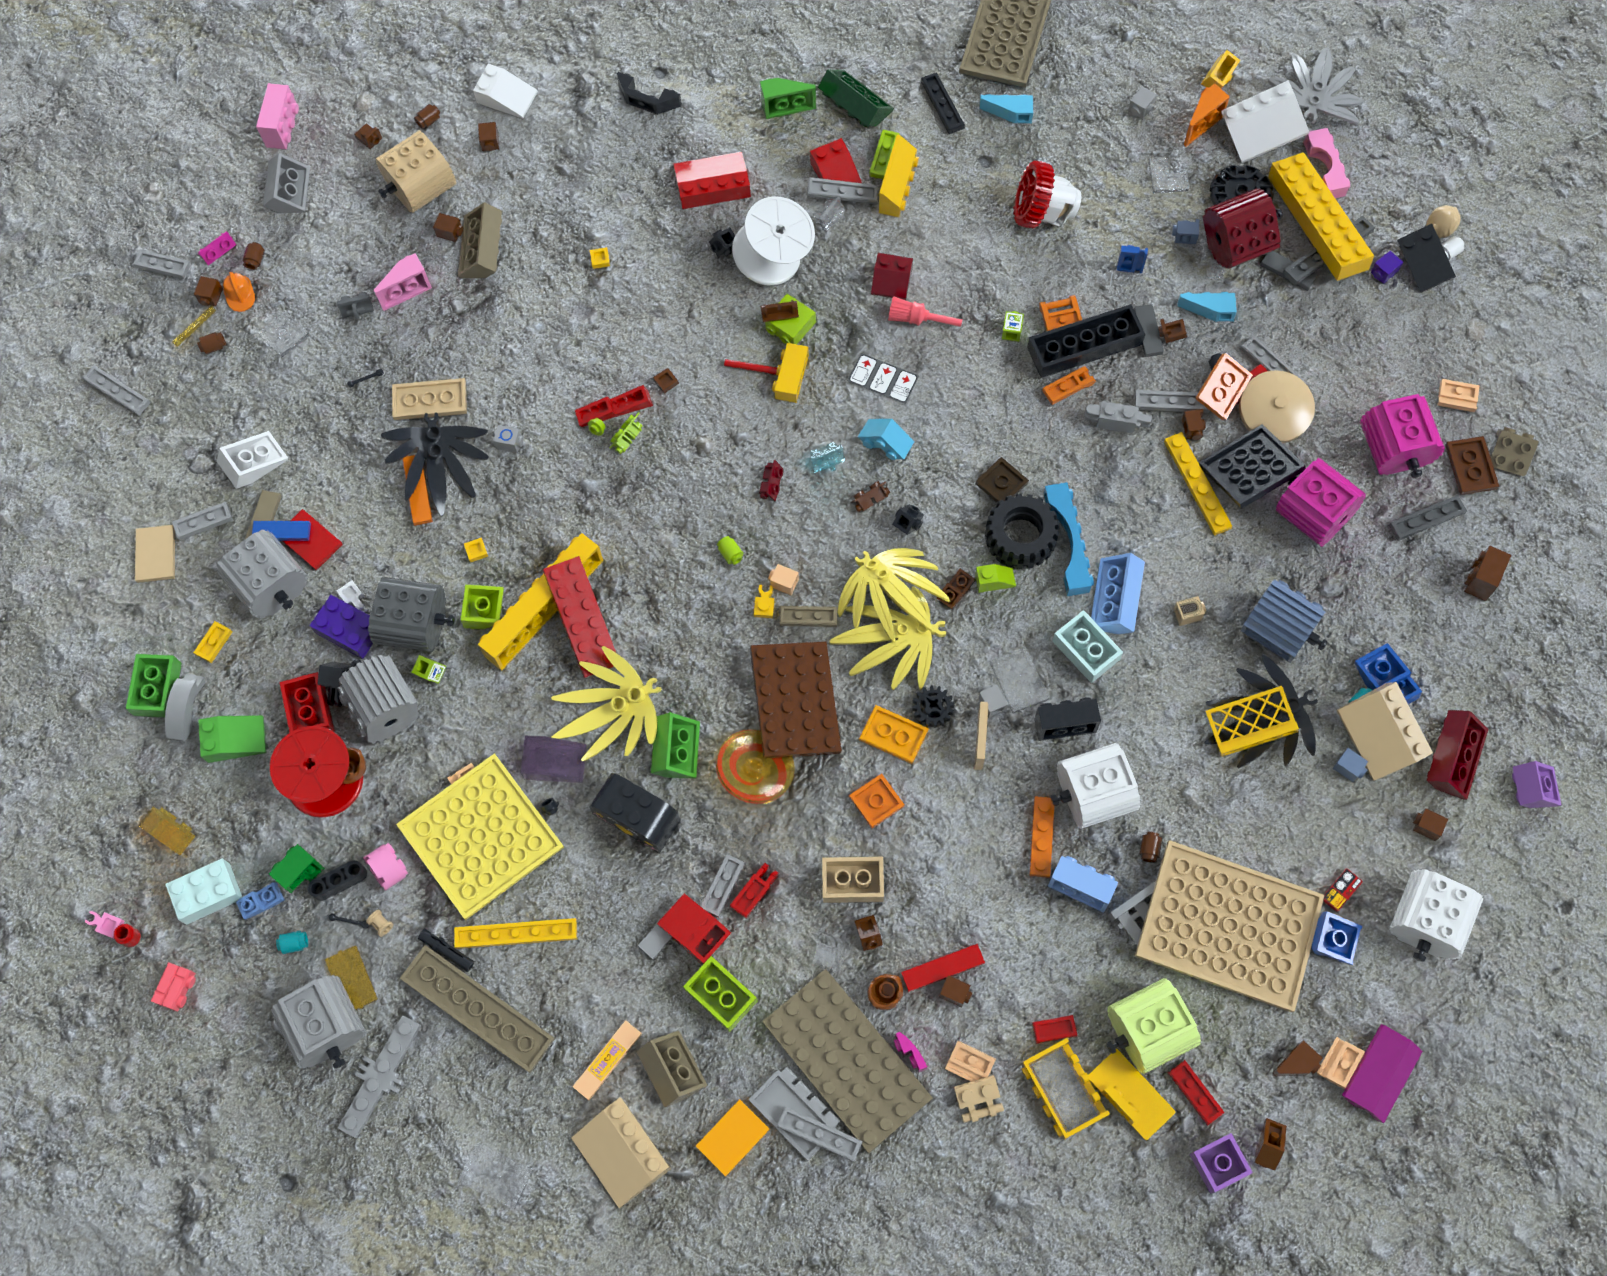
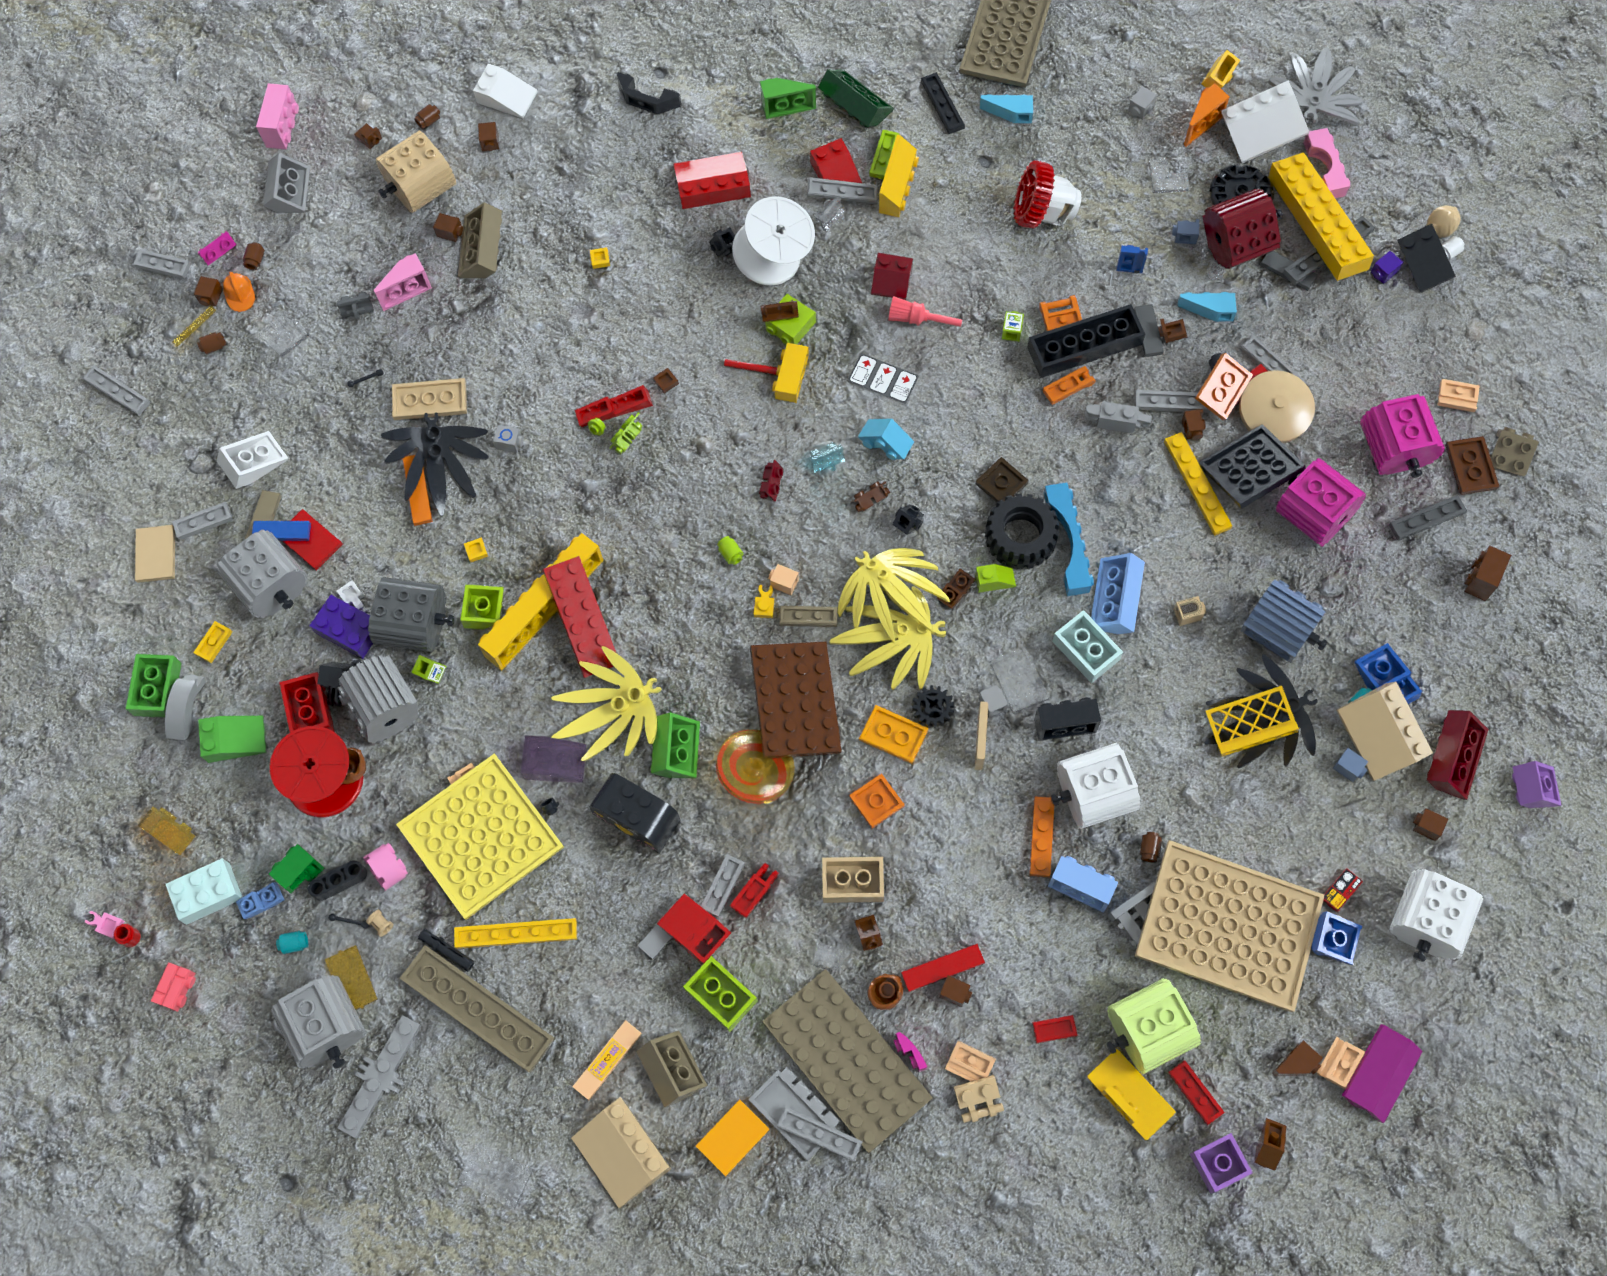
clear window [1021,1038,1110,1140] -> none

